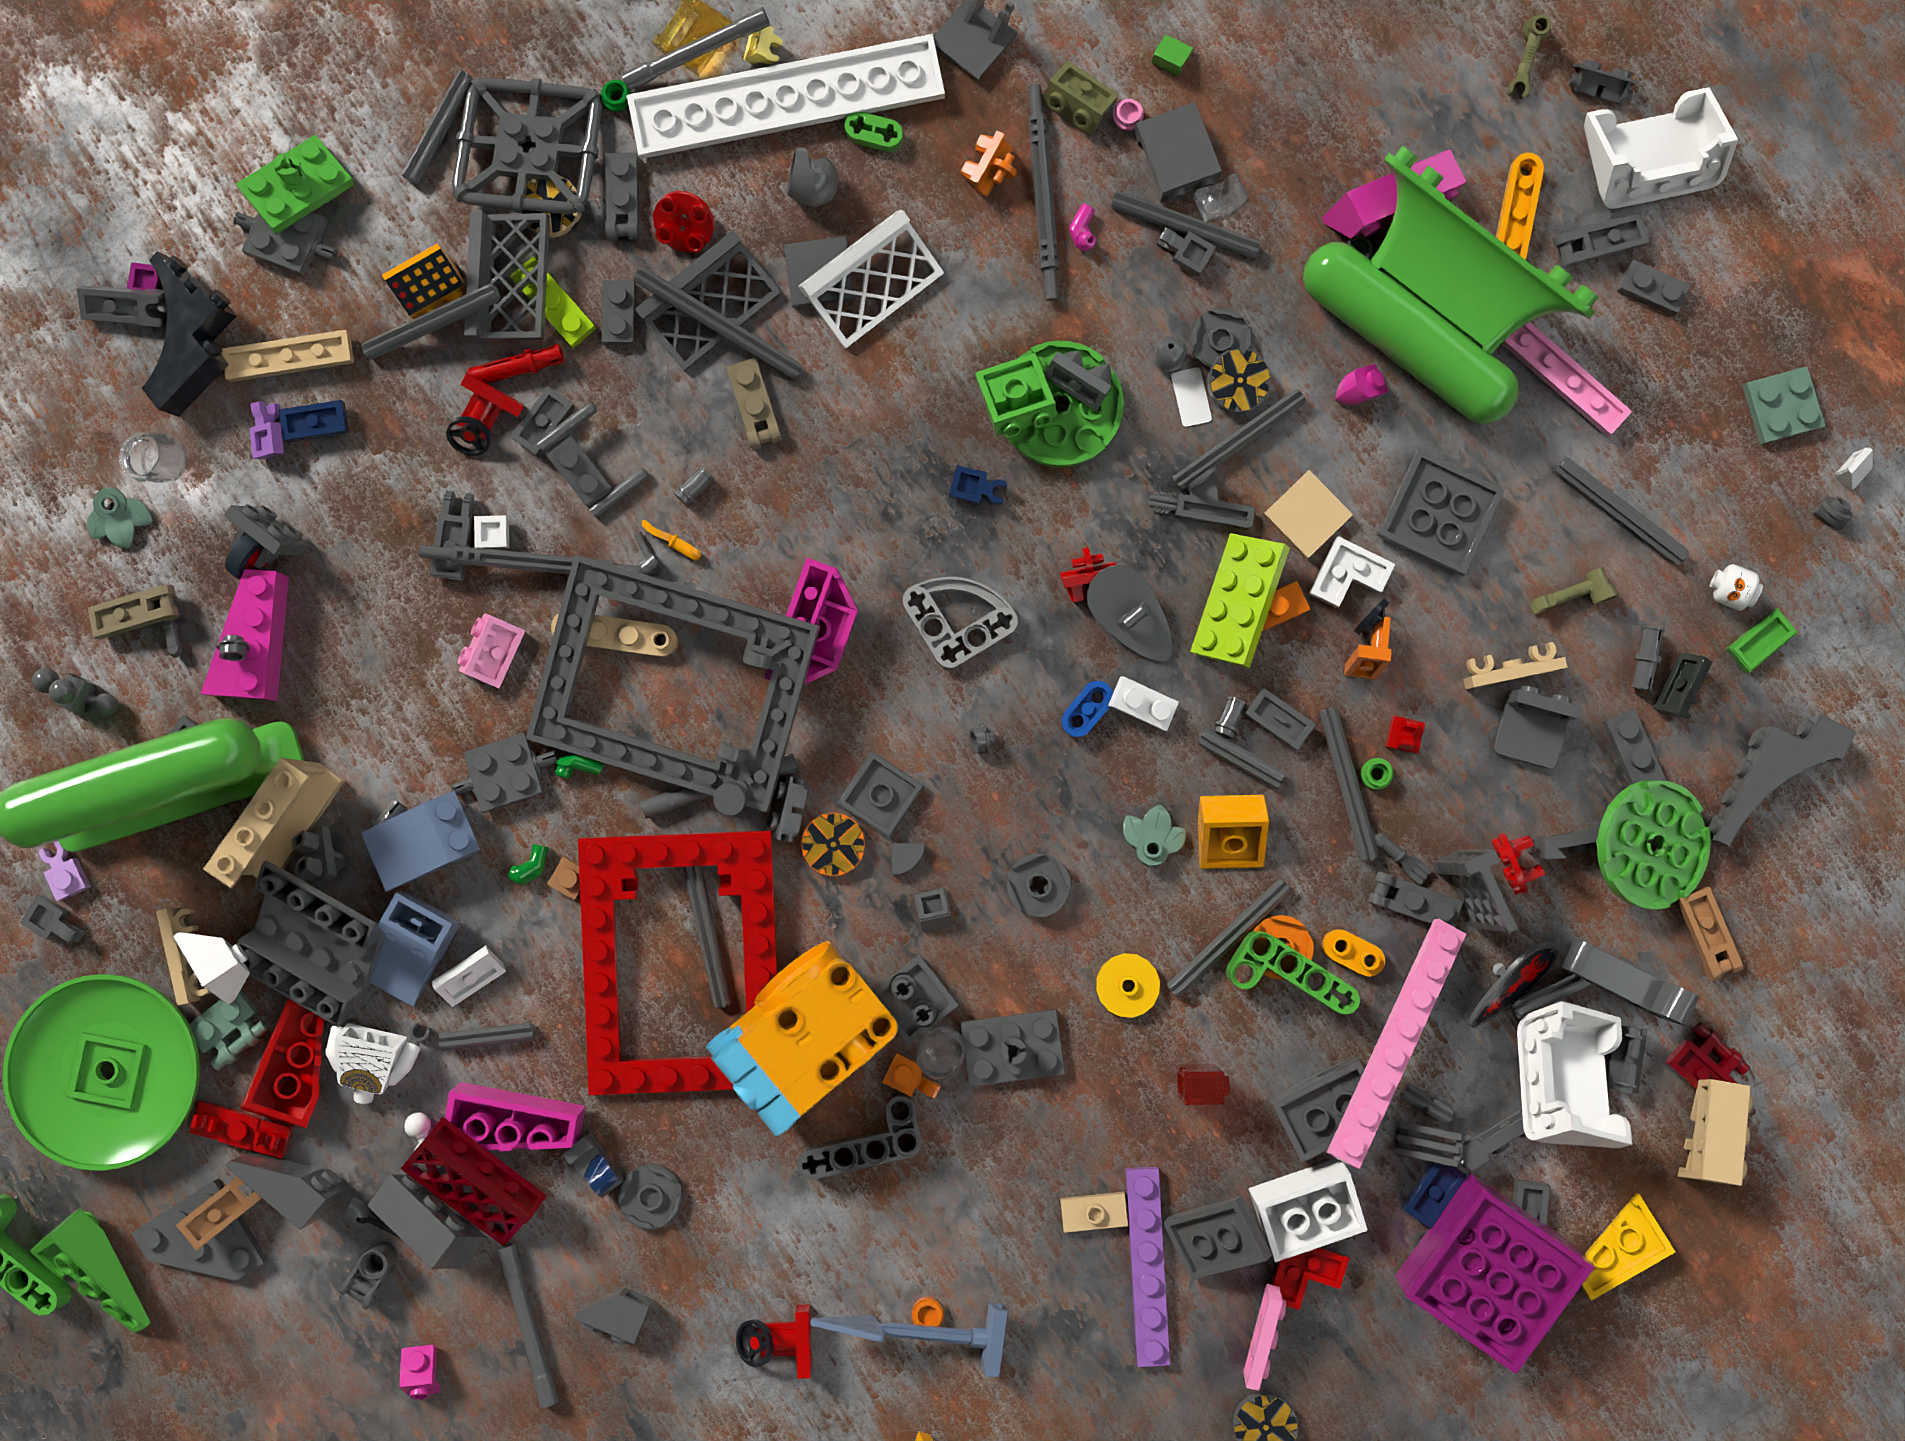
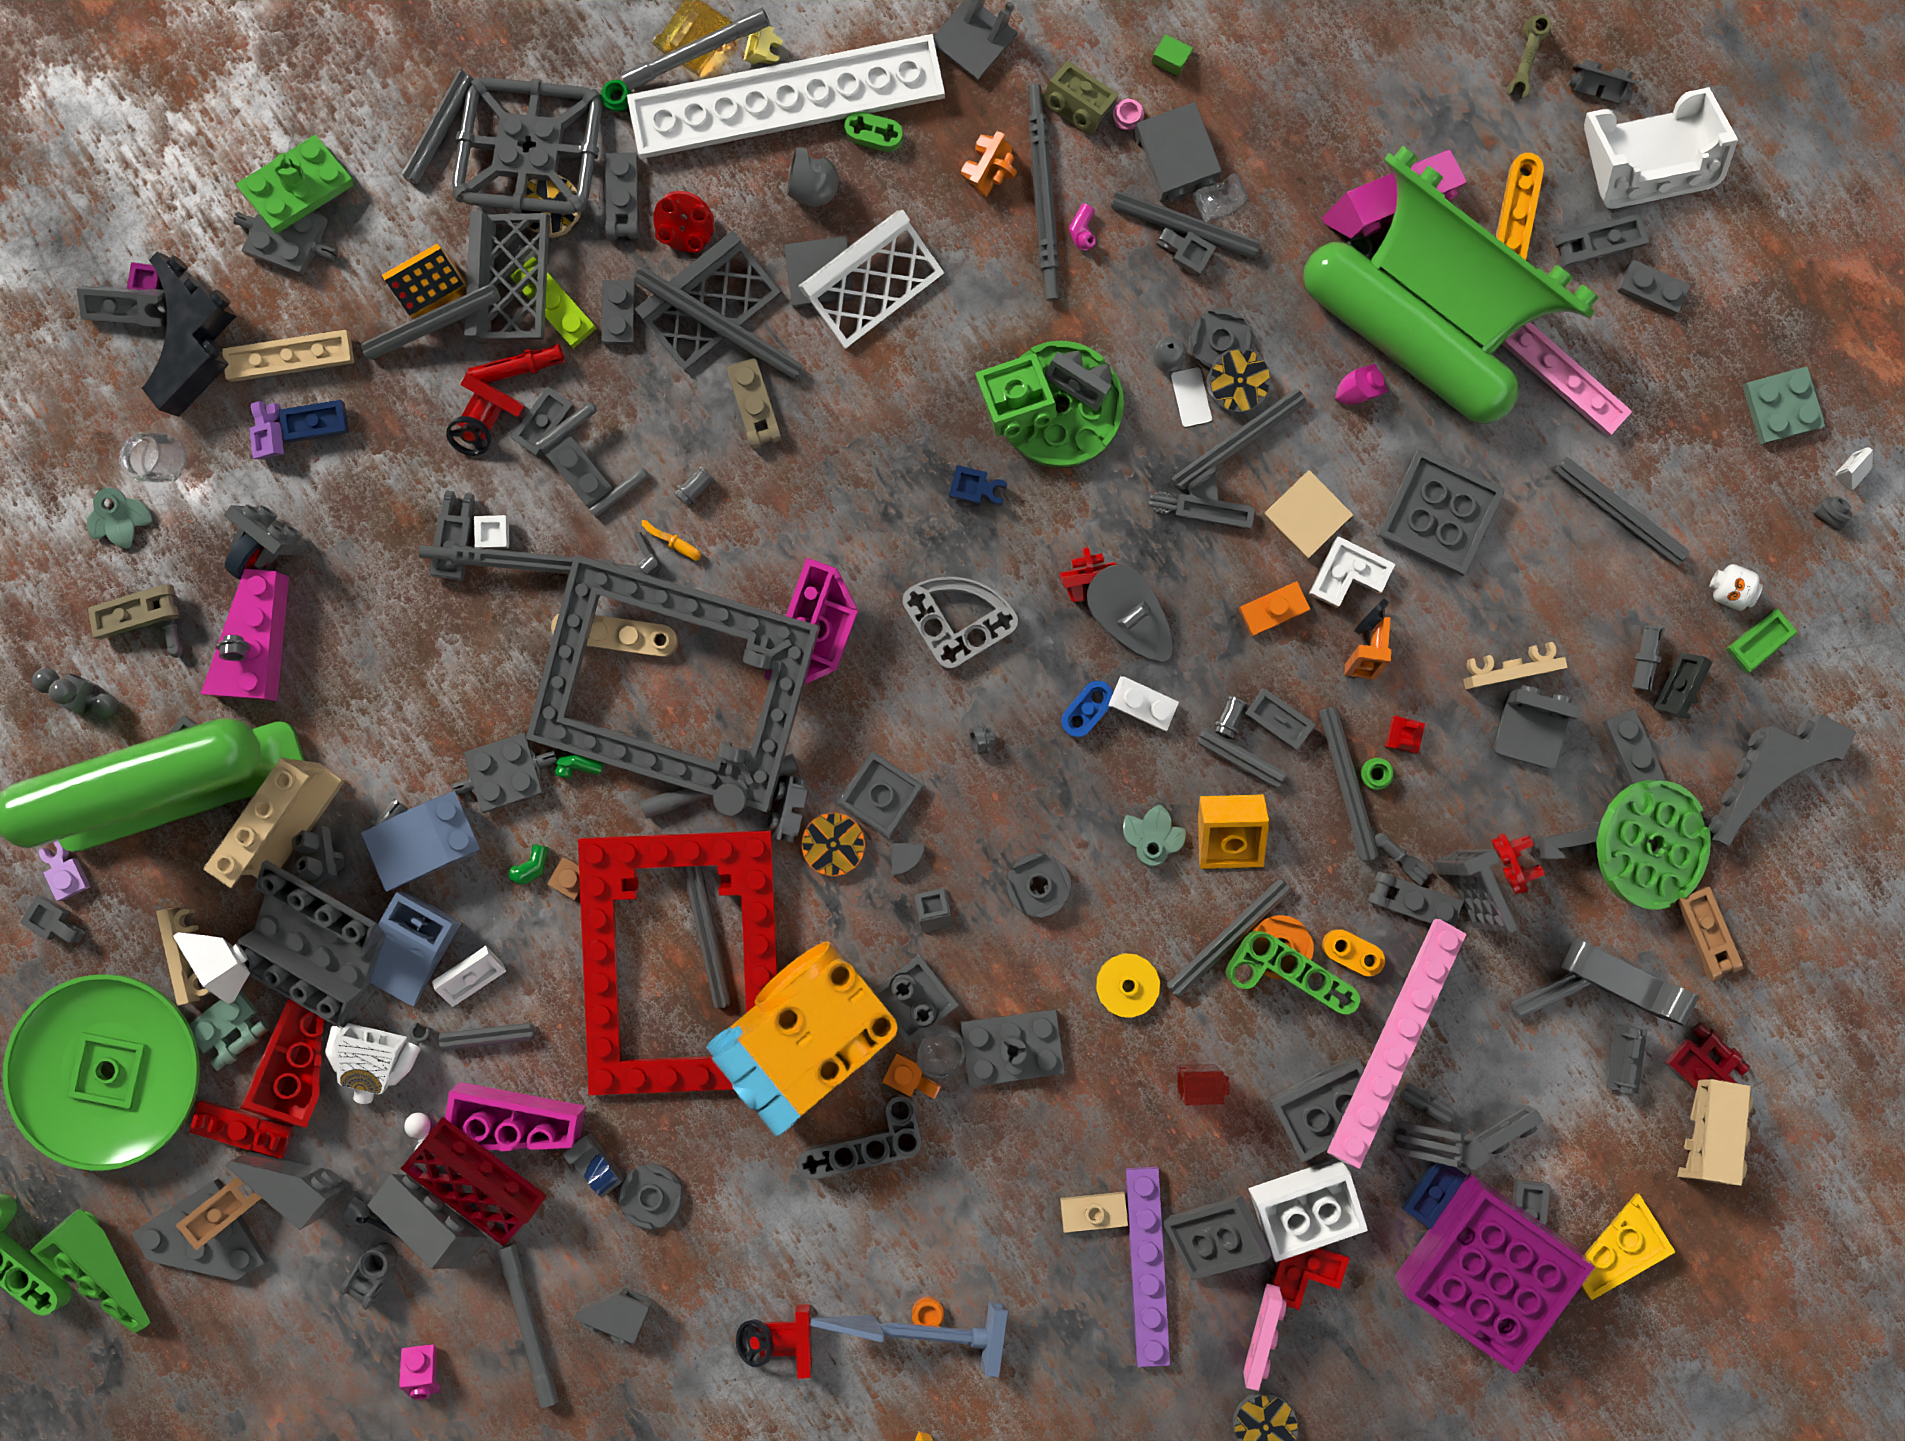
bright pink bracket [458,613,525,688] -> none
lime plate [1190,533,1290,668] -> none
shield [1468,941,1558,1028] -> none
white windscreen [1517,1001,1632,1148] -> none
olive brick [1529,567,1618,614] -> none

